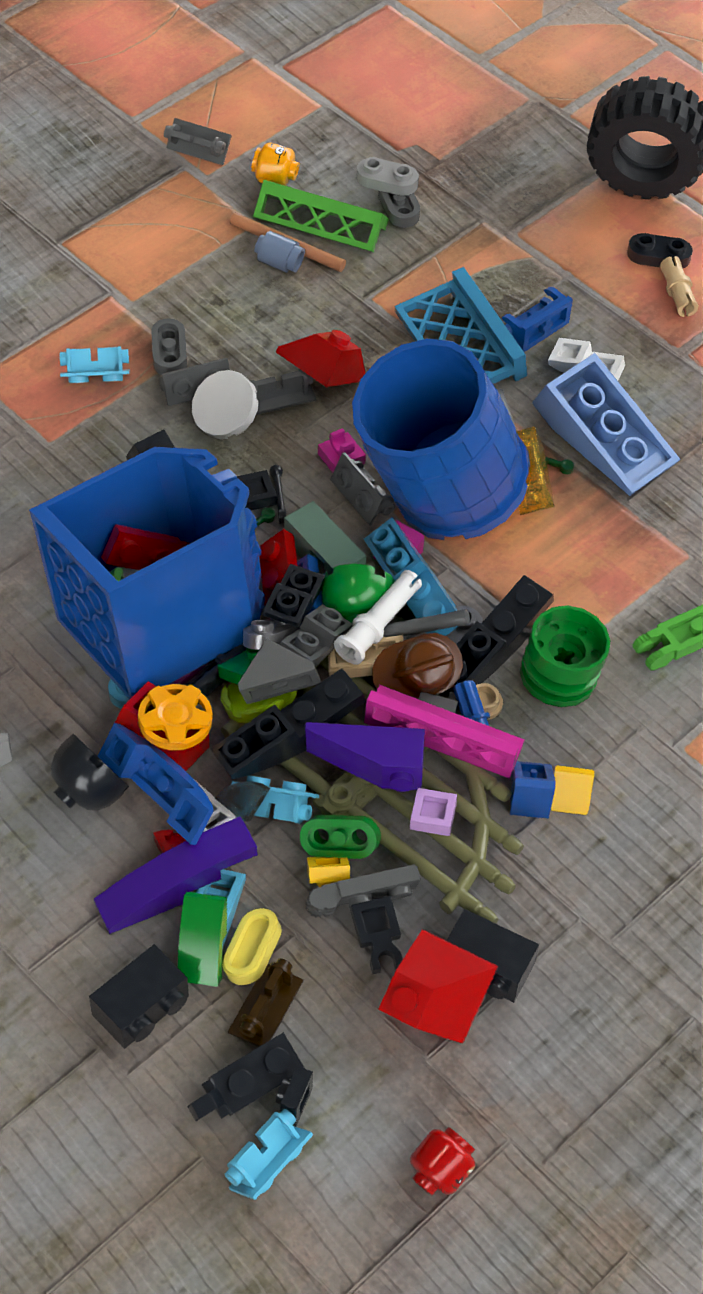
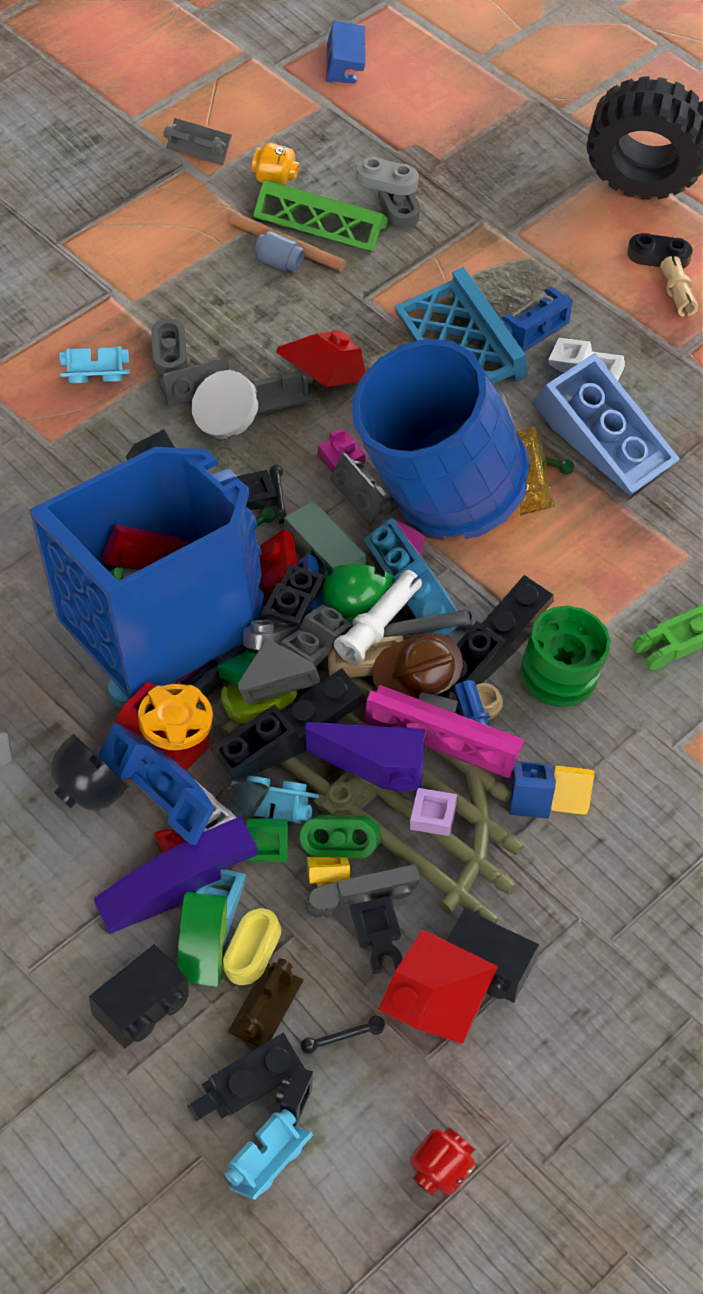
none -> green tile [247,819,287,862]
none -> black hinge [301,1016,385,1054]
none -> blue hinge [326,20,365,83]

